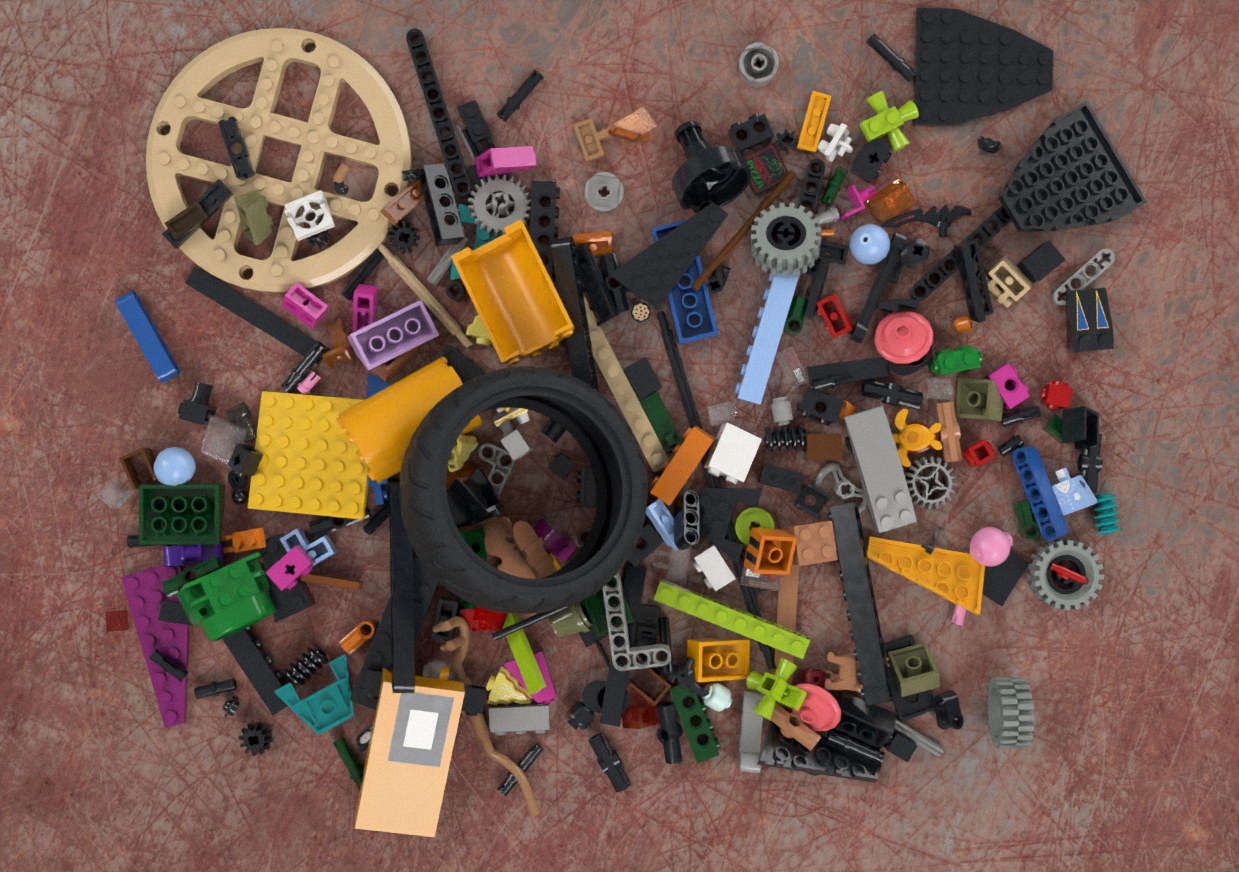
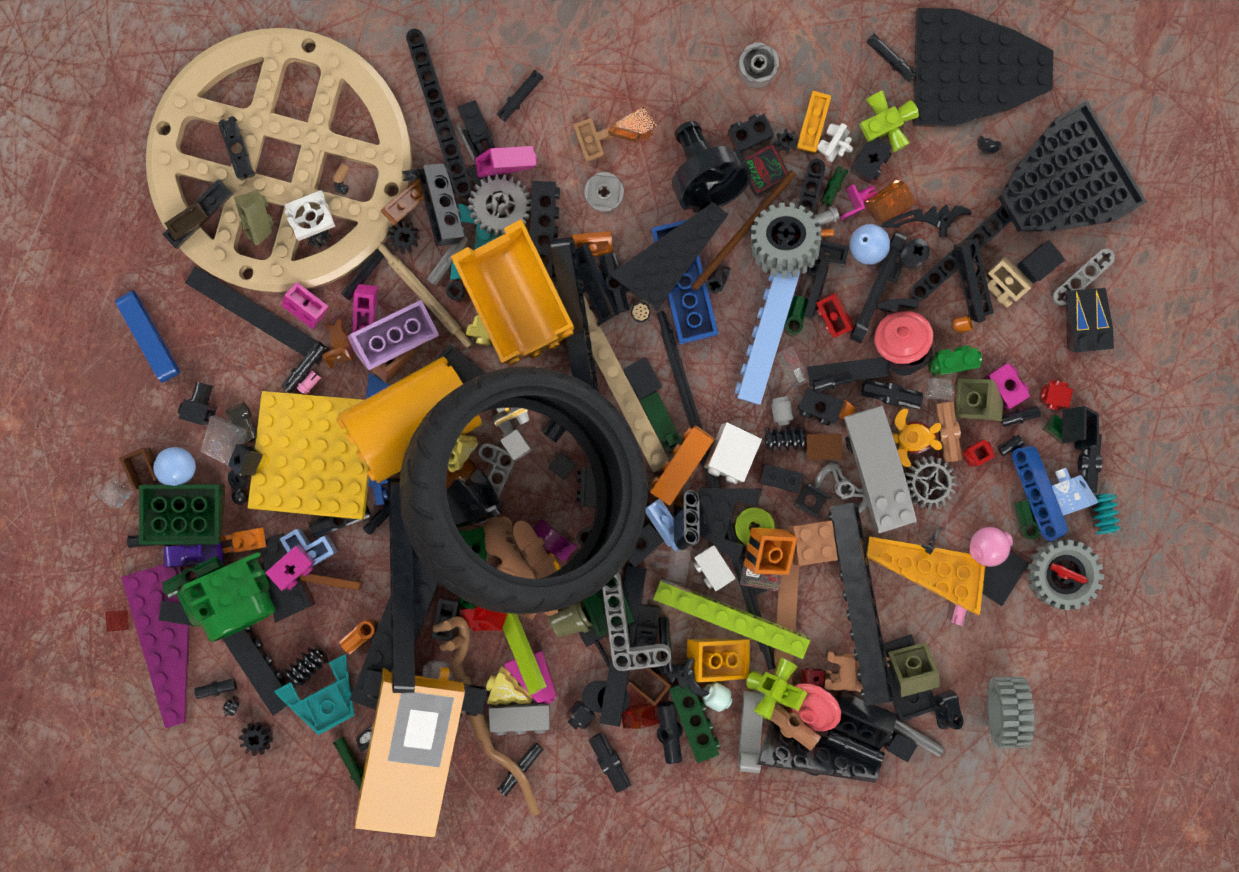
black pin [149,649,189,682] -> none
black piece [492,606,569,641] -> none
clear brick [706,401,738,426] -> none

